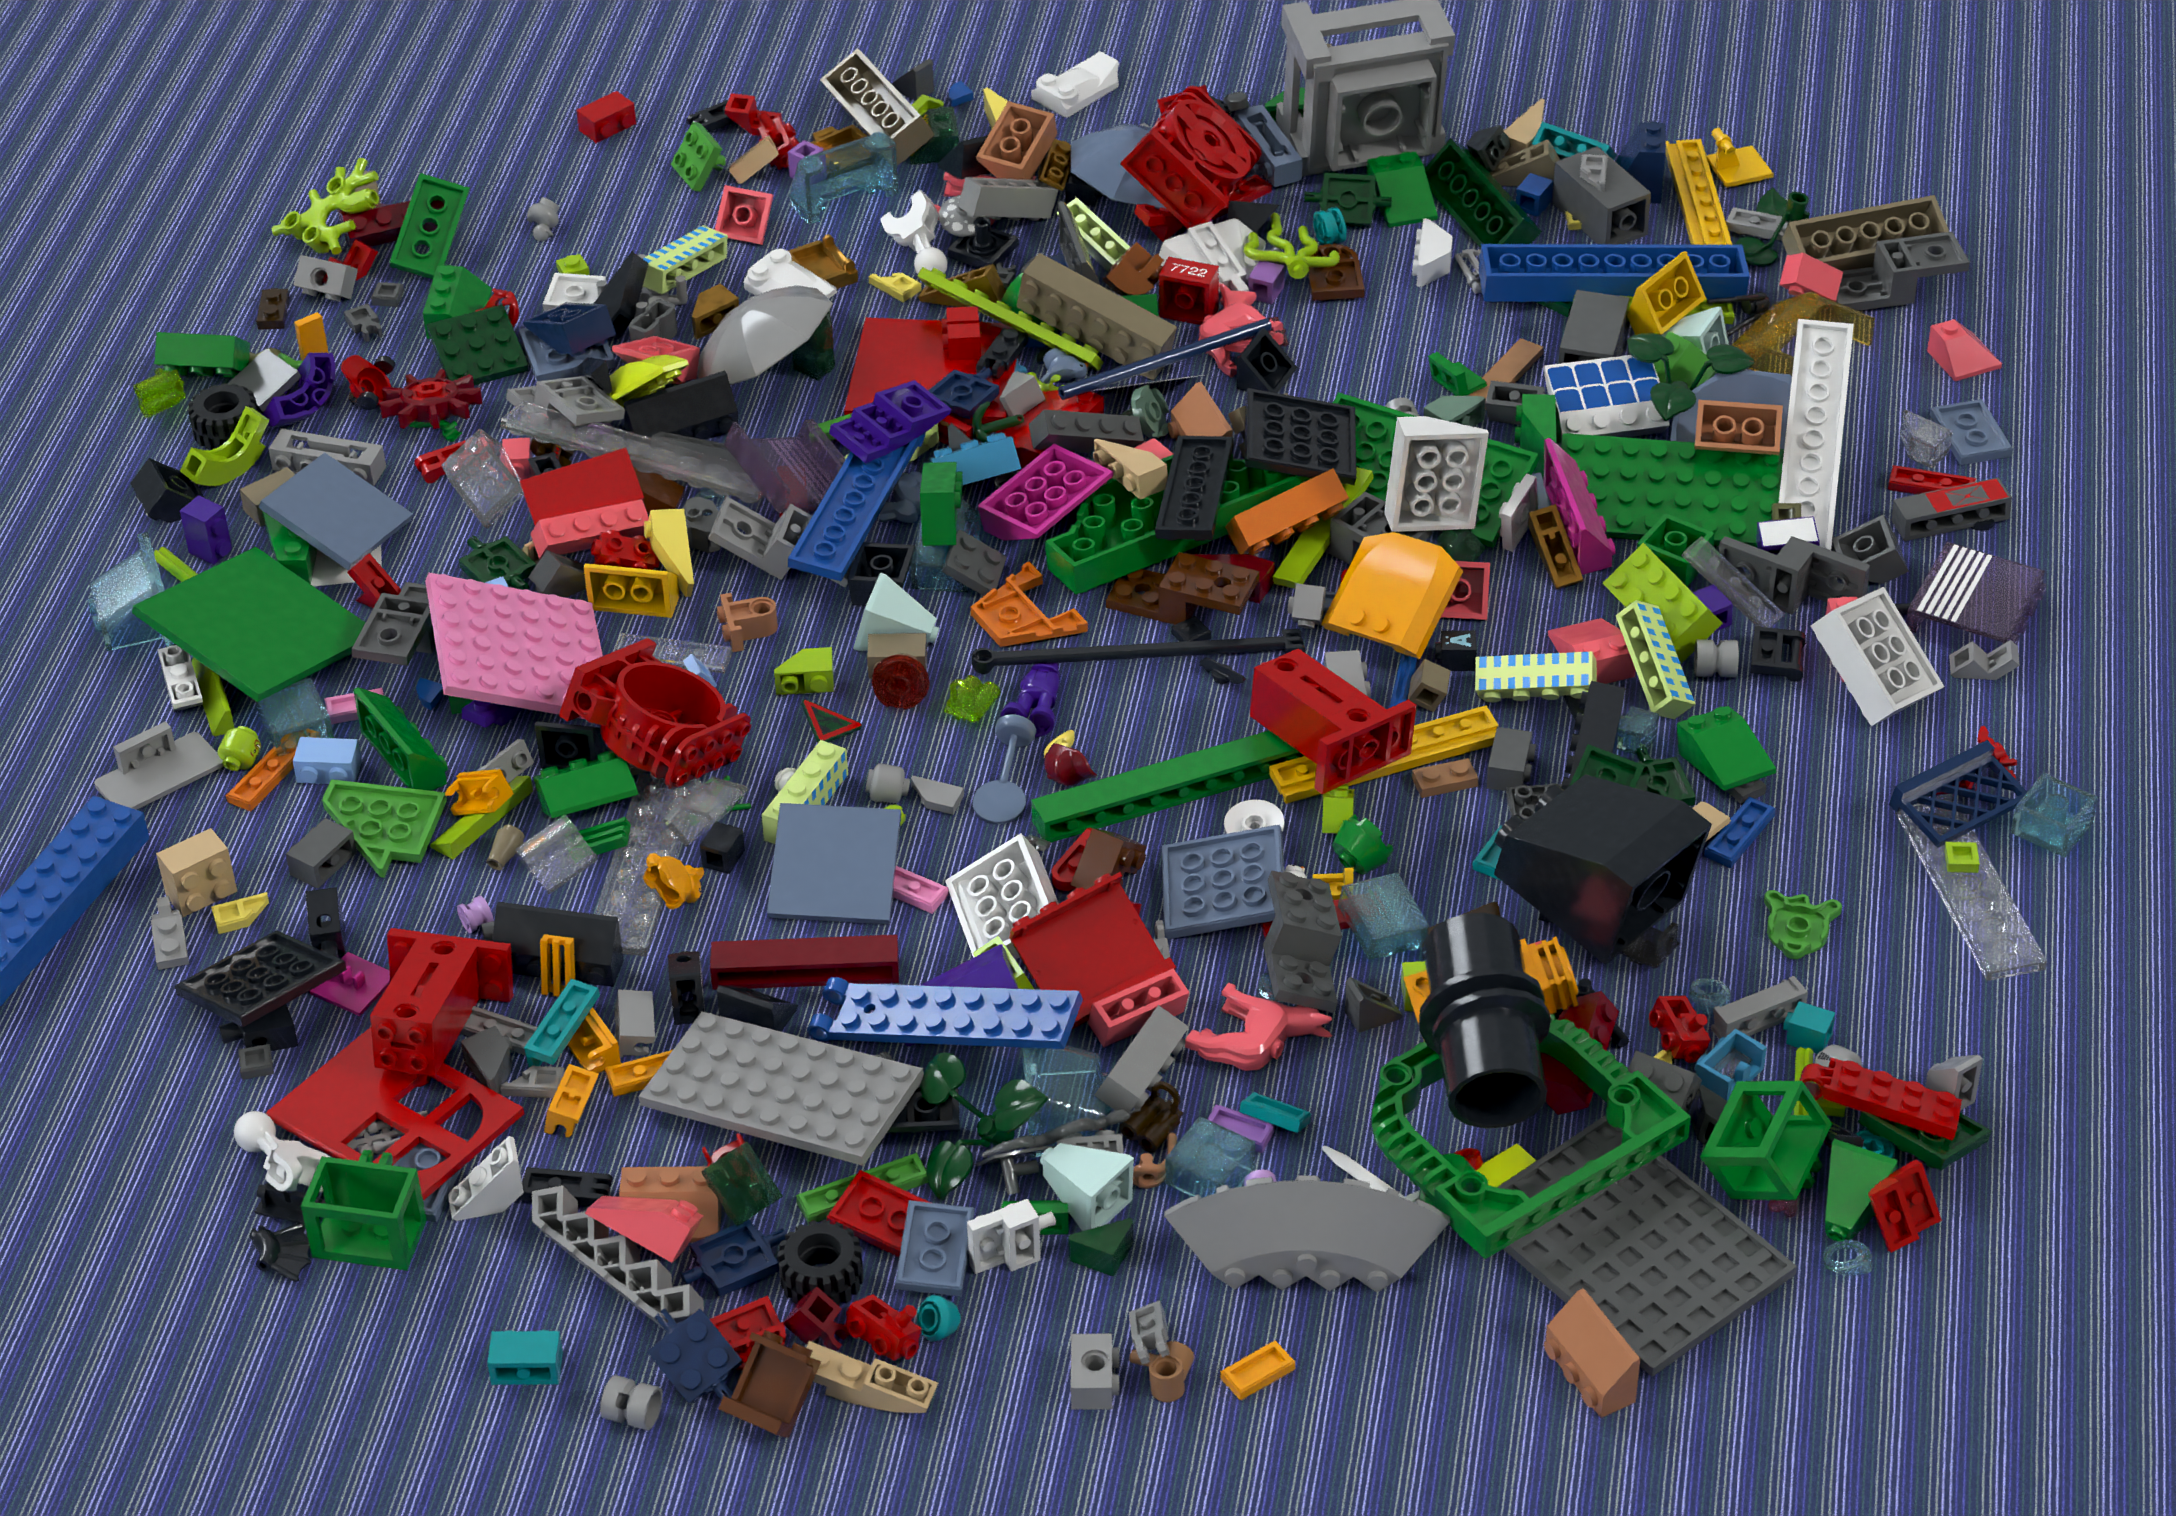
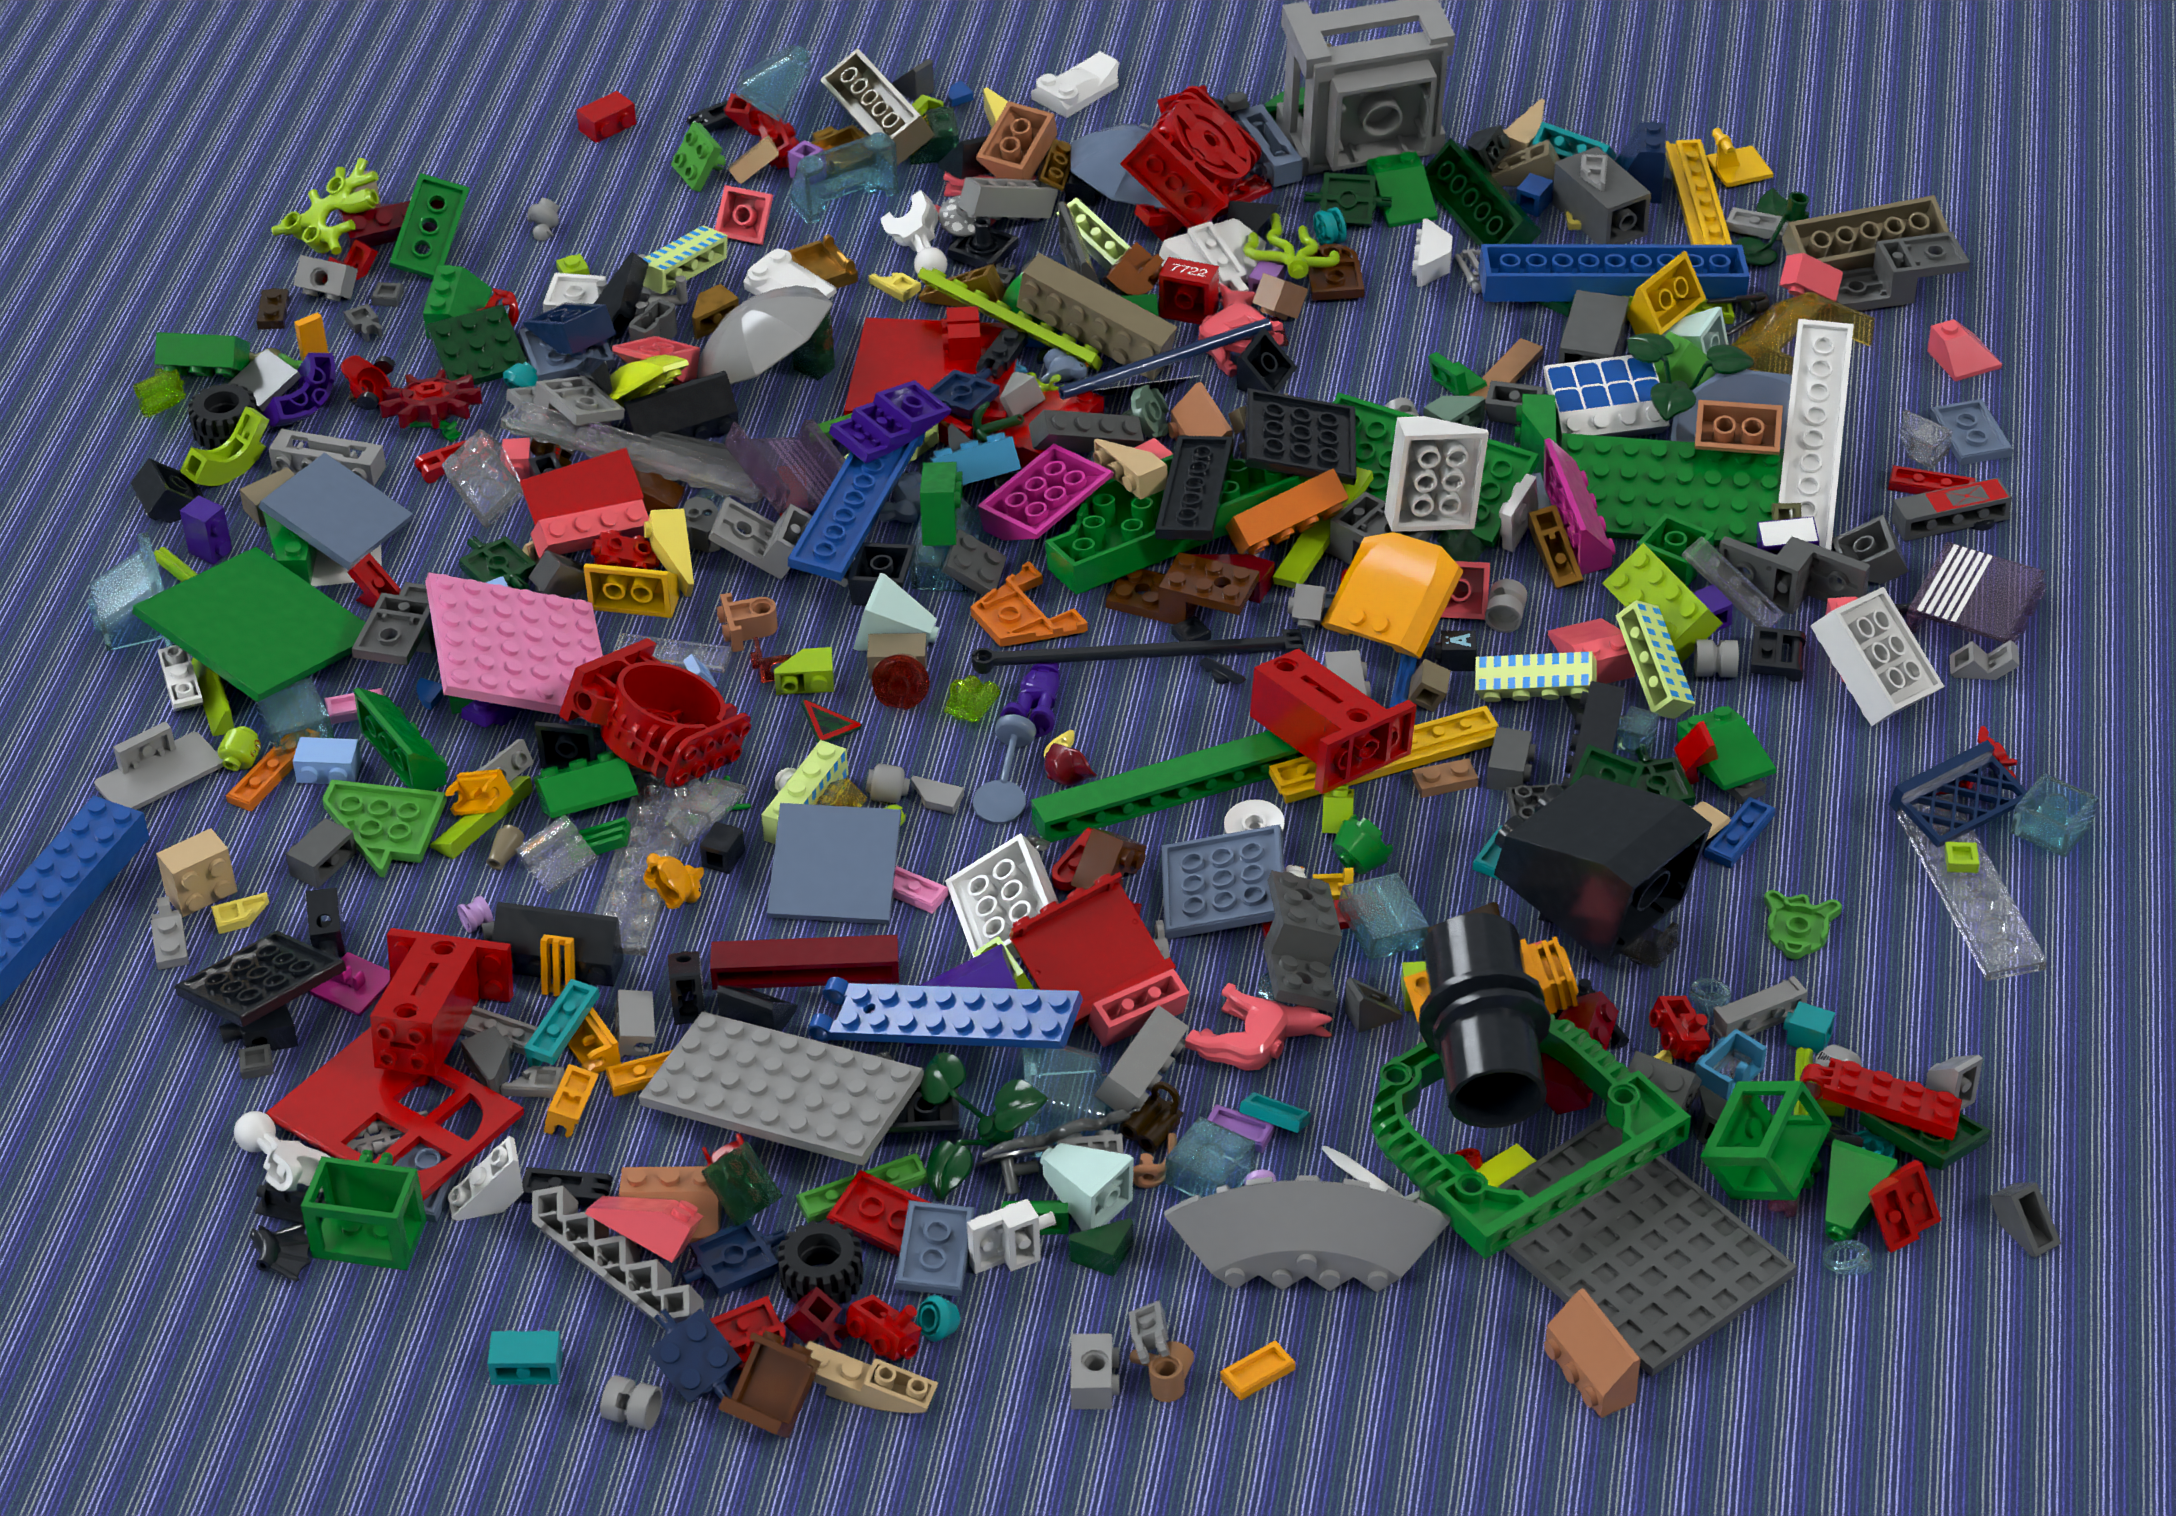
none -> teal cone [503,362,538,389]
none -> clear light blue windscreen [736,44,811,121]
none -> clear red bracket [750,637,792,683]
none -> clear yellow brick [815,778,867,807]
none -> medium nougat brick [1252,273,1308,320]
none -> light grey wheel [1485,579,1527,633]
none -> red slope [1674,720,1718,785]
none -> dark grey slope [1989,1182,2061,1257]

